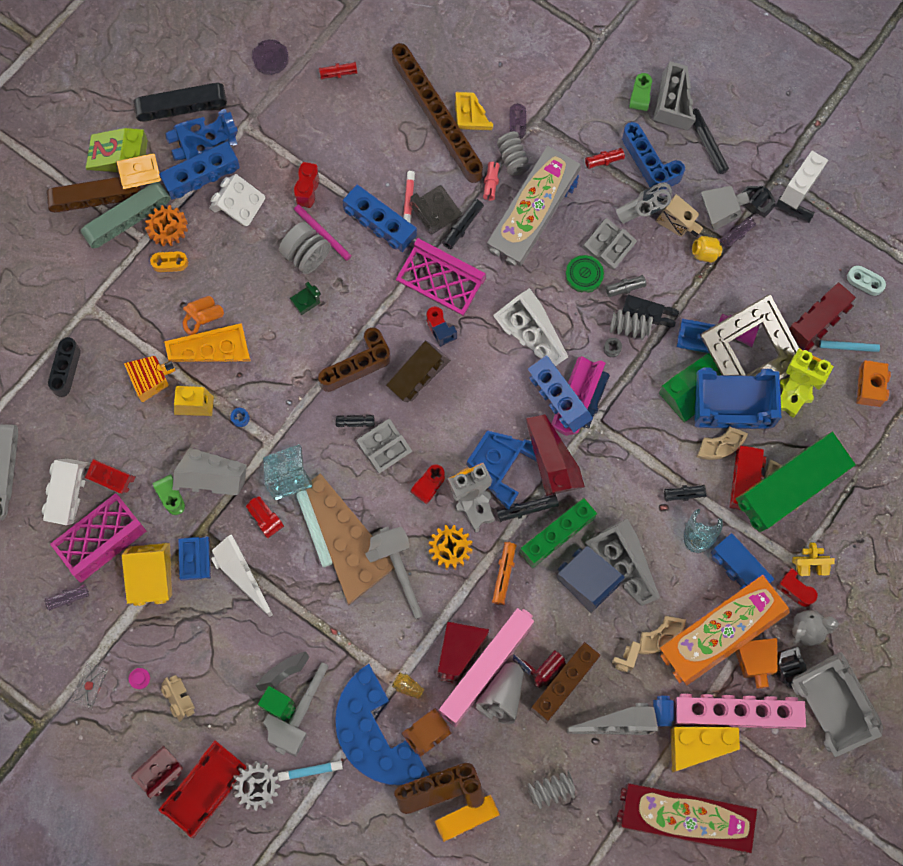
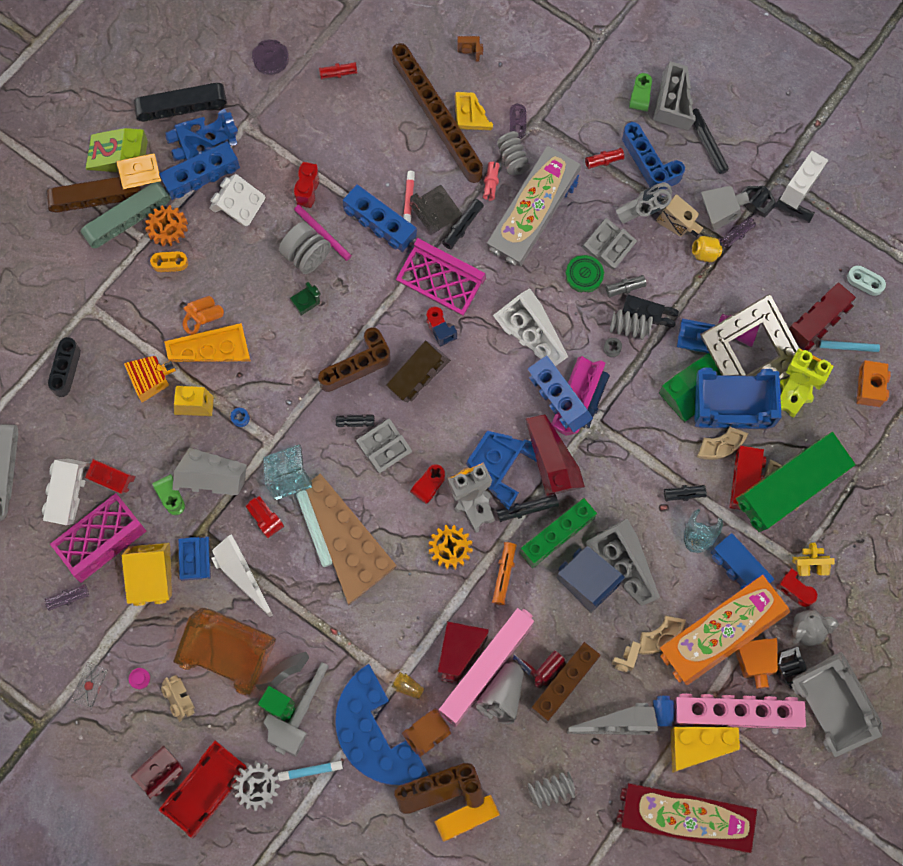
light grey piece [365,526,423,619] -> none
none -> clear orange windscreen [173,608,276,695]
none -> dark orange bracket [457,36,483,62]

